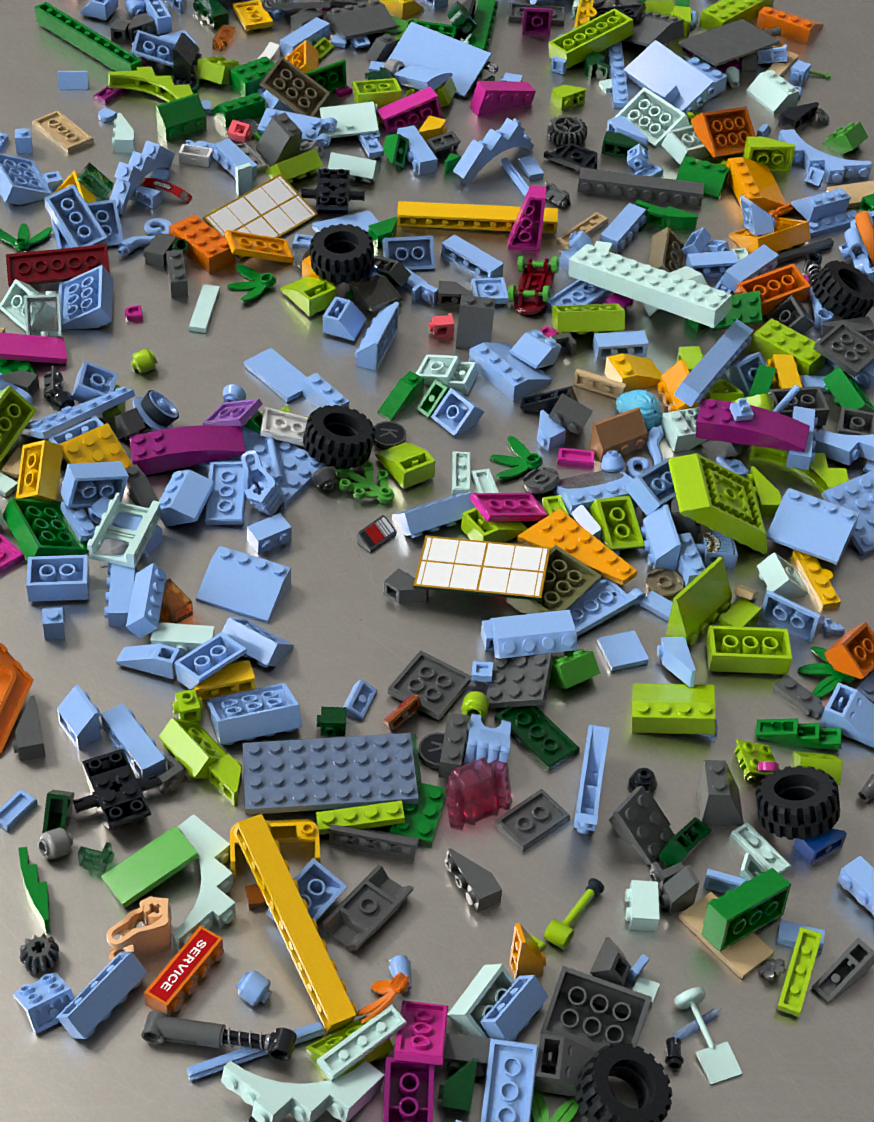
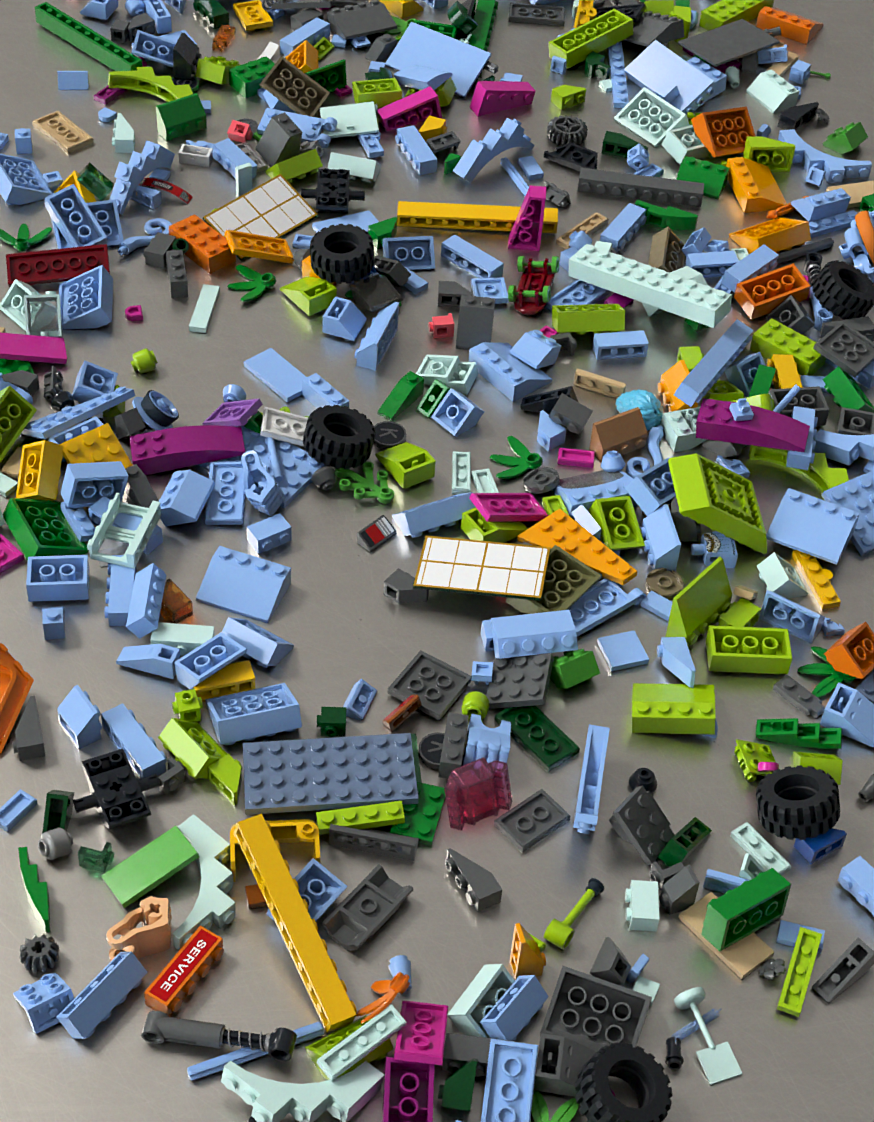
green slope [211,93,265,128] -> none
light blue head [236,970,272,1006] -> none
green slope [383,133,409,169] -> none
light grey head [384,59,405,78] -> none
light blue bracket [411,281,438,305] -> none
magenta slope [521,7,553,35] -> none
yellow slope [605,353,662,392] -> none
light blue slope [607,115,649,147] -> none
light blue brick [676,533,705,588] -> none
dark grey slope [697,760,744,826] -> none
green plate [712,291,763,331] -> none
light blue slope [740,195,776,236] -> none
lime slope [747,466,782,518] -> none

